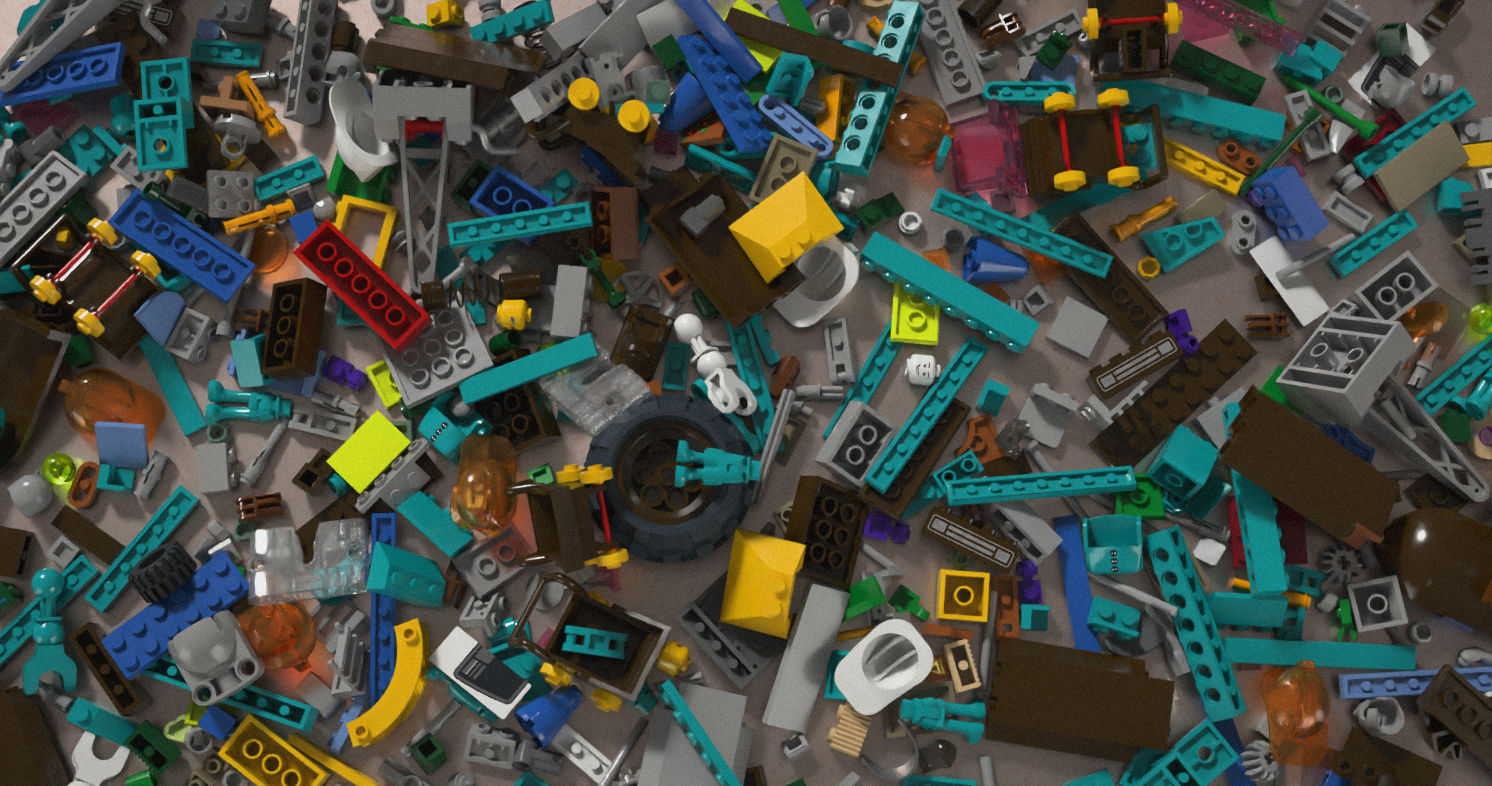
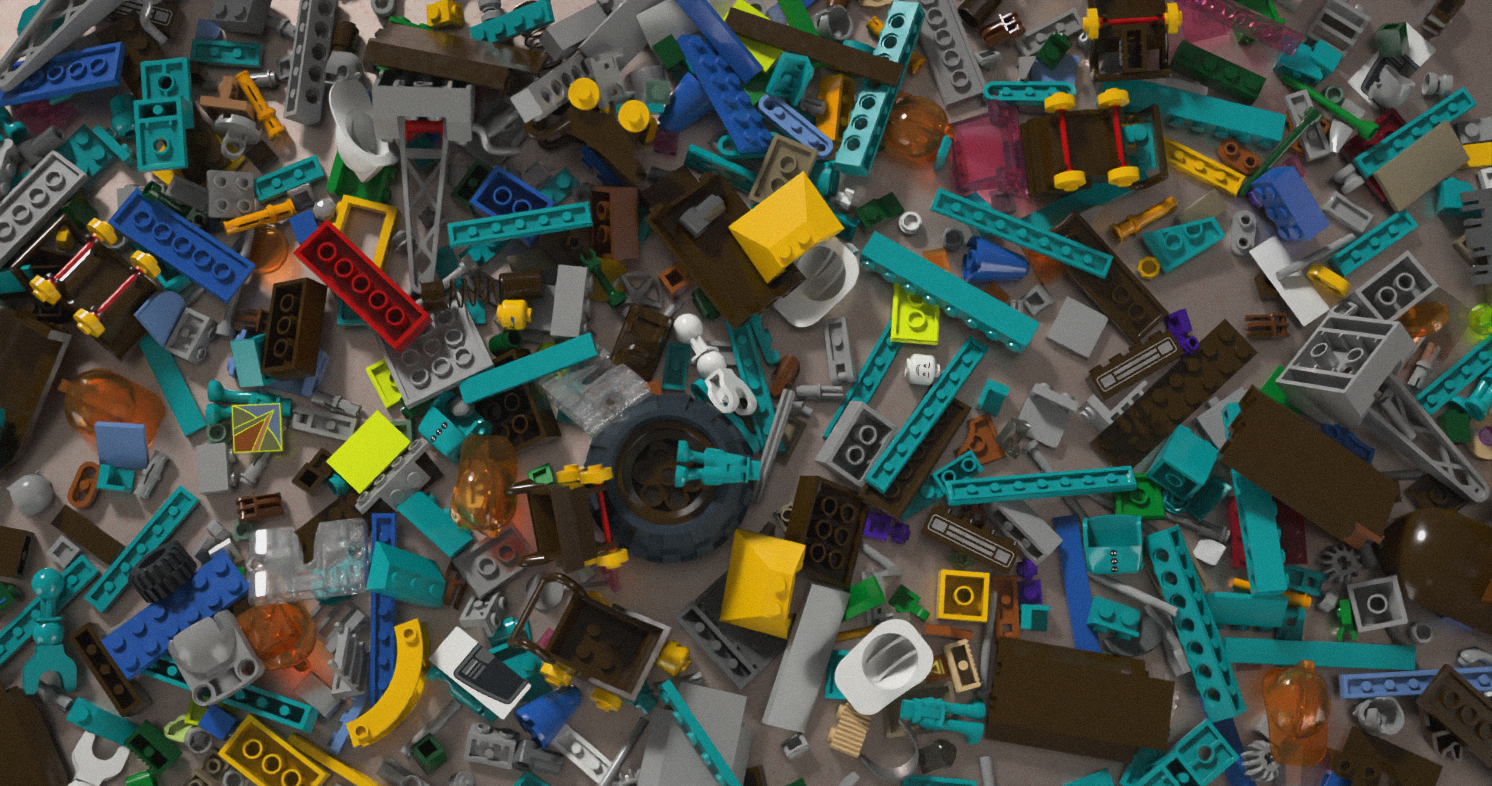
clear neon green piece [41,452,76,485] -> none
dark green brick [65,332,99,371] -> none
light grey bracket [110,145,170,191] -> none
dark purple plate [321,354,368,392] -> none
teal plate [562,625,629,660] -> none
dark orange tile [680,109,728,149] -> none
dark brown slope [981,450,1033,478] -> none
none -> tile [231,403,284,453]
none -> yellow beam [1307,263,1352,298]

